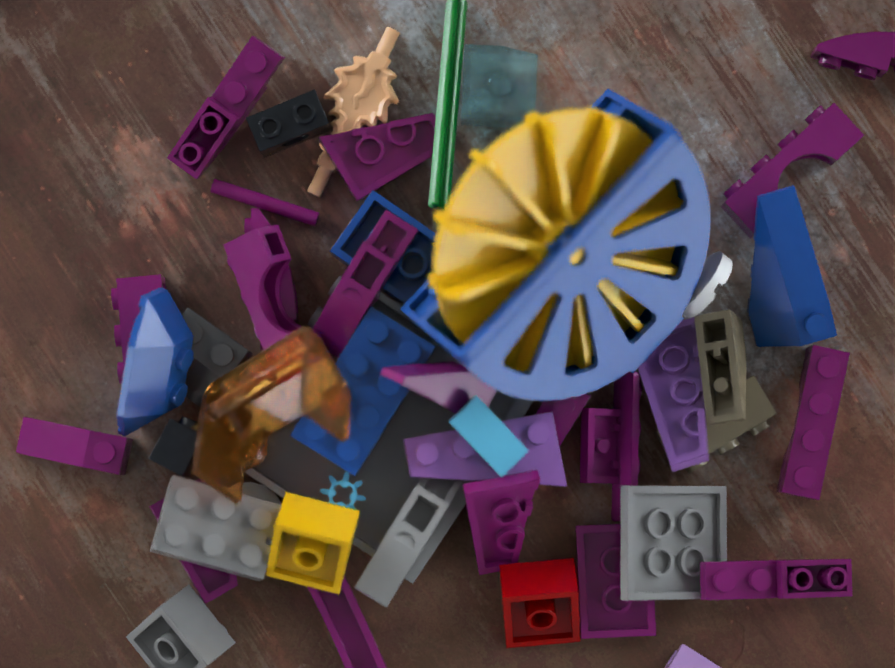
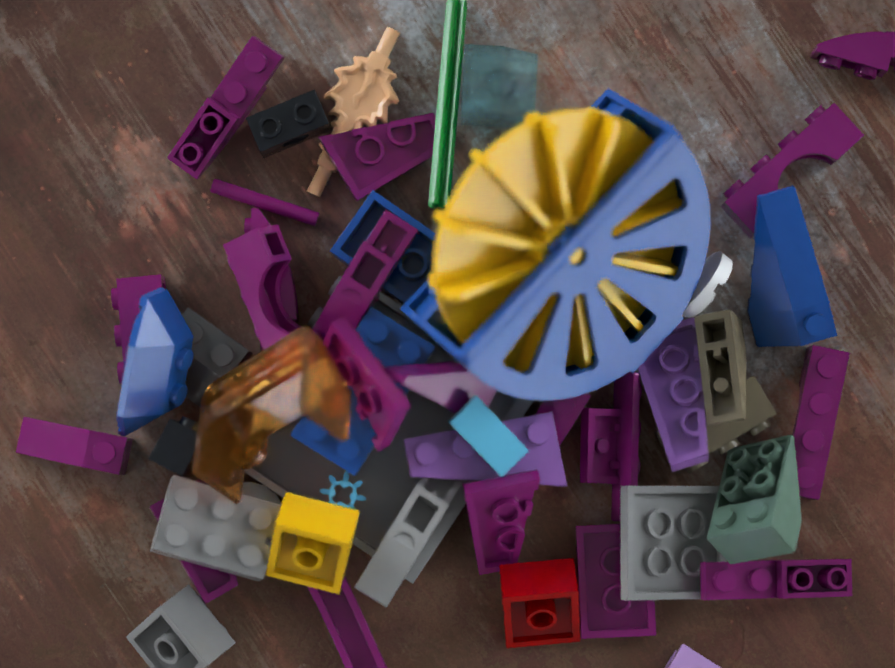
none -> magenta wing [322,317,410,452]
none -> sand green slope [707,435,802,565]

